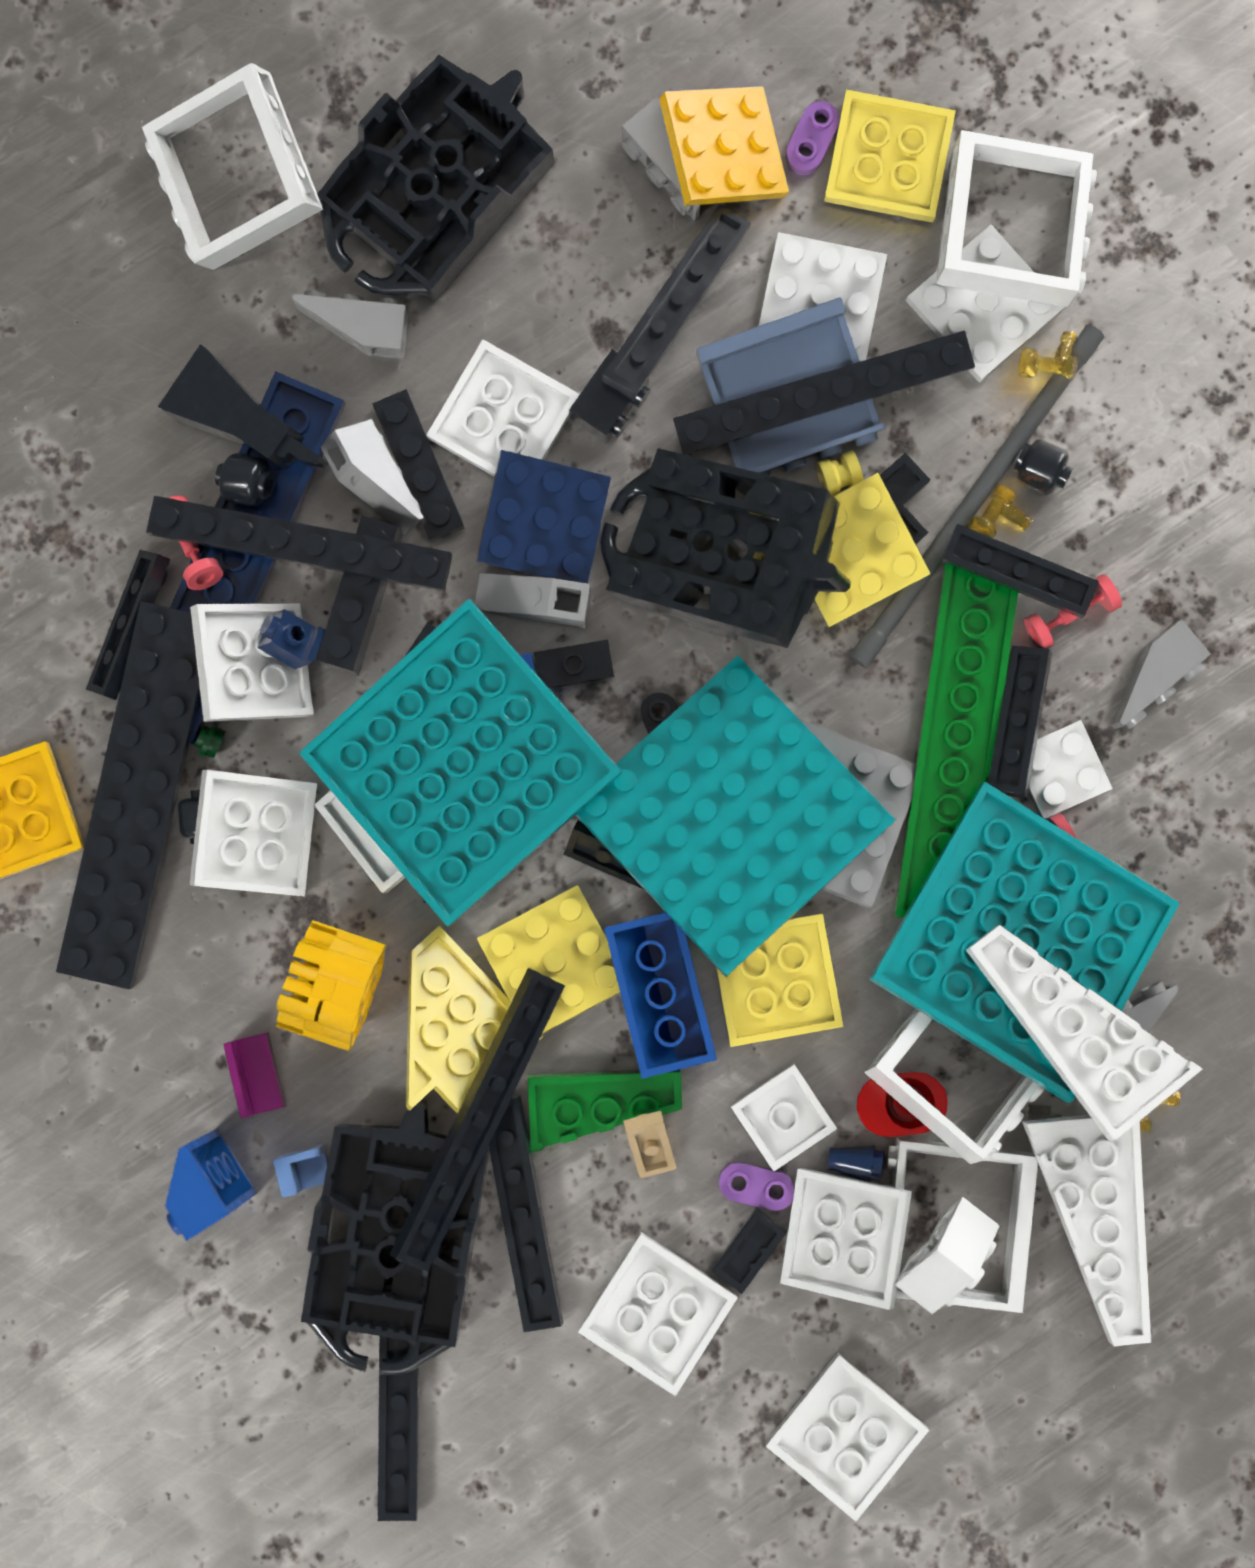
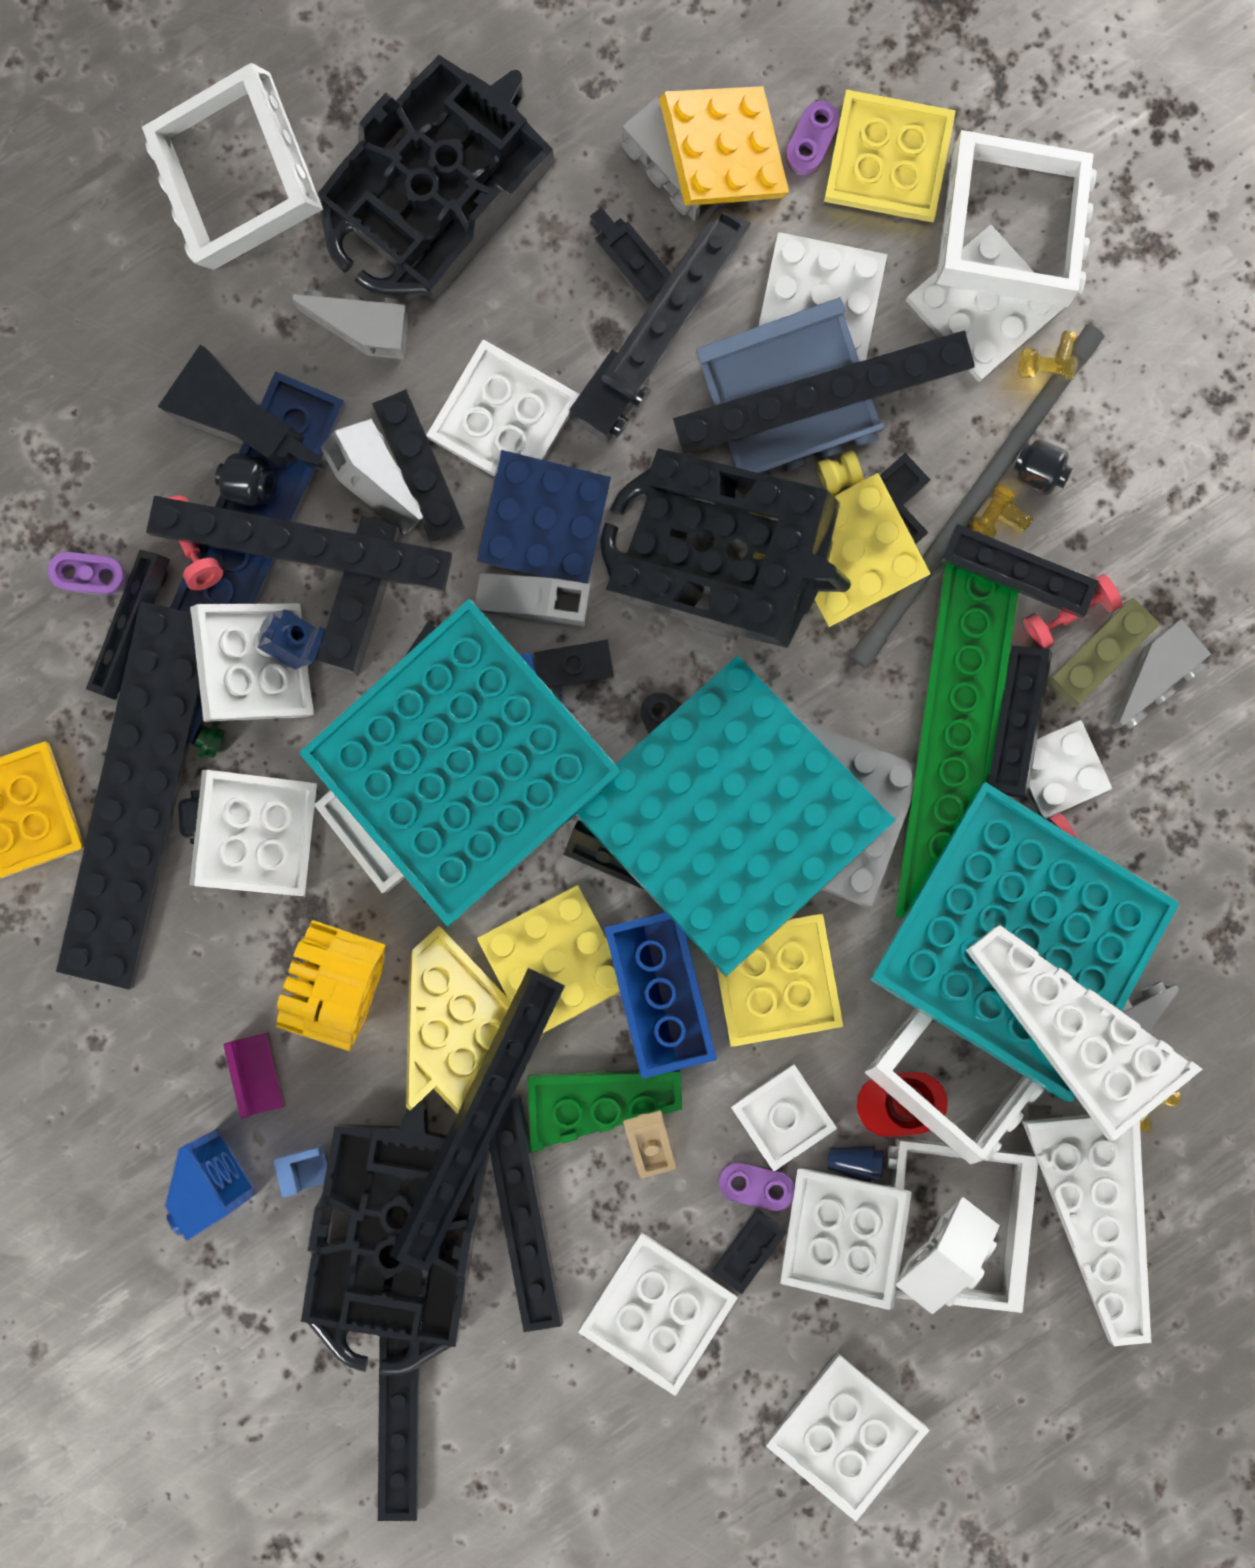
none -> medium lavender plate [48,552,126,596]
none -> black hinge [590,207,671,305]
none -> olive brick [1047,598,1160,709]

